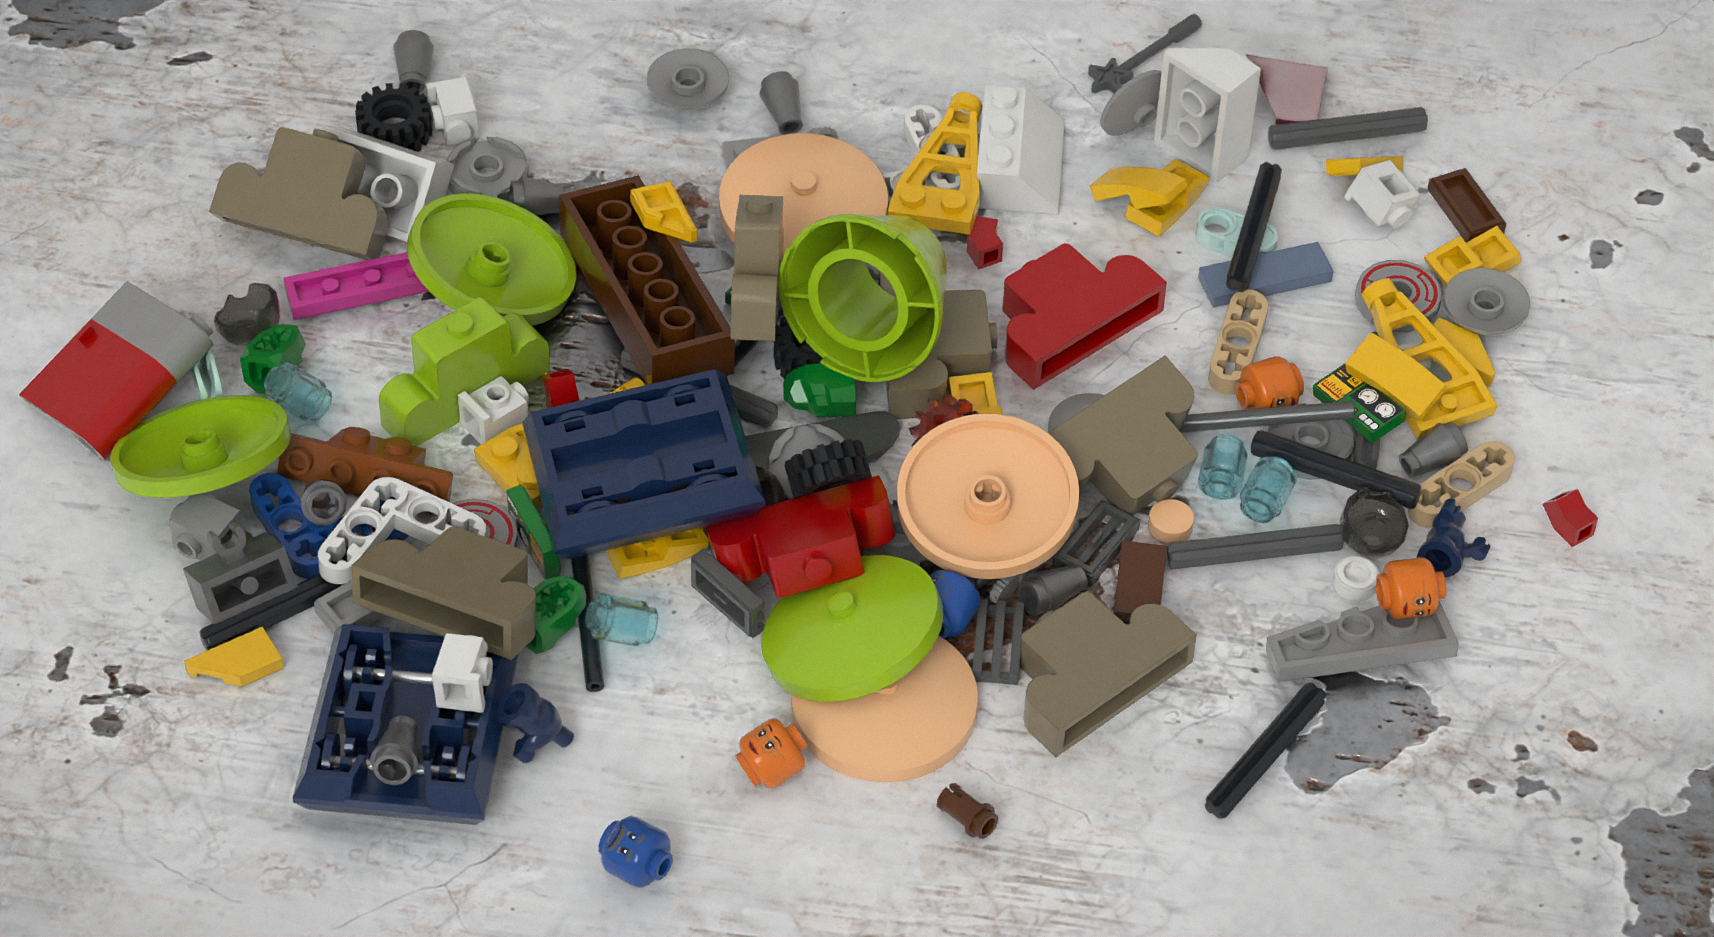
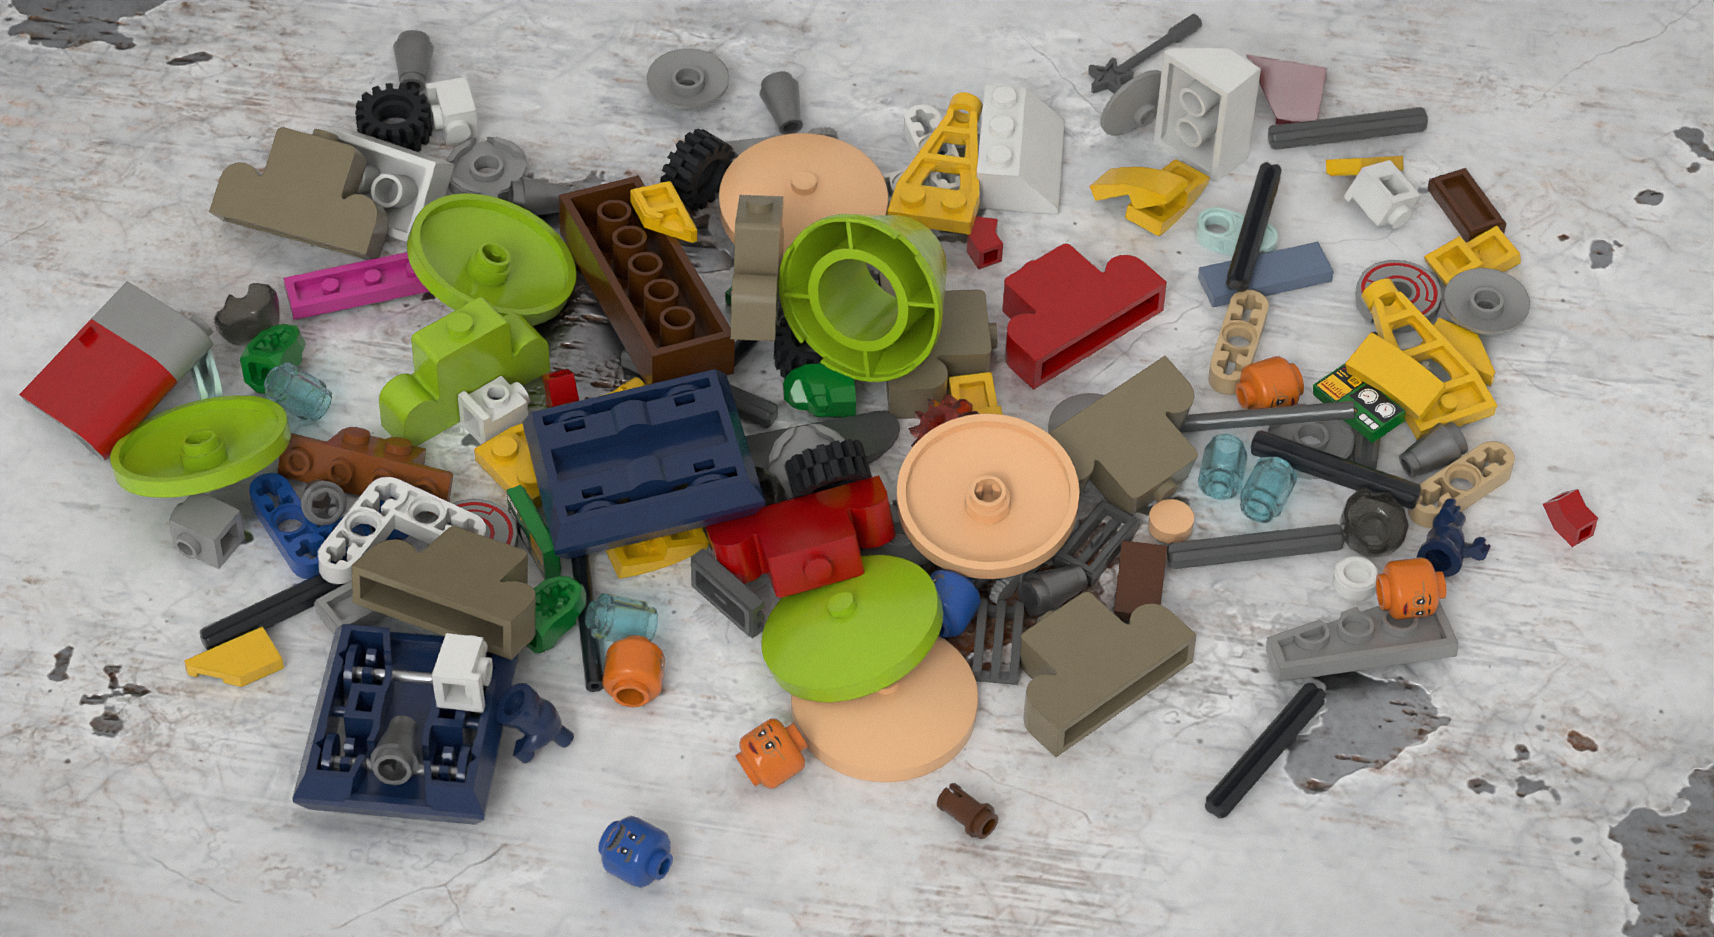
flat silver brick [183,521,298,624] -> none
none -> orange head [602,635,666,707]
none -> black tyre [660,128,735,211]

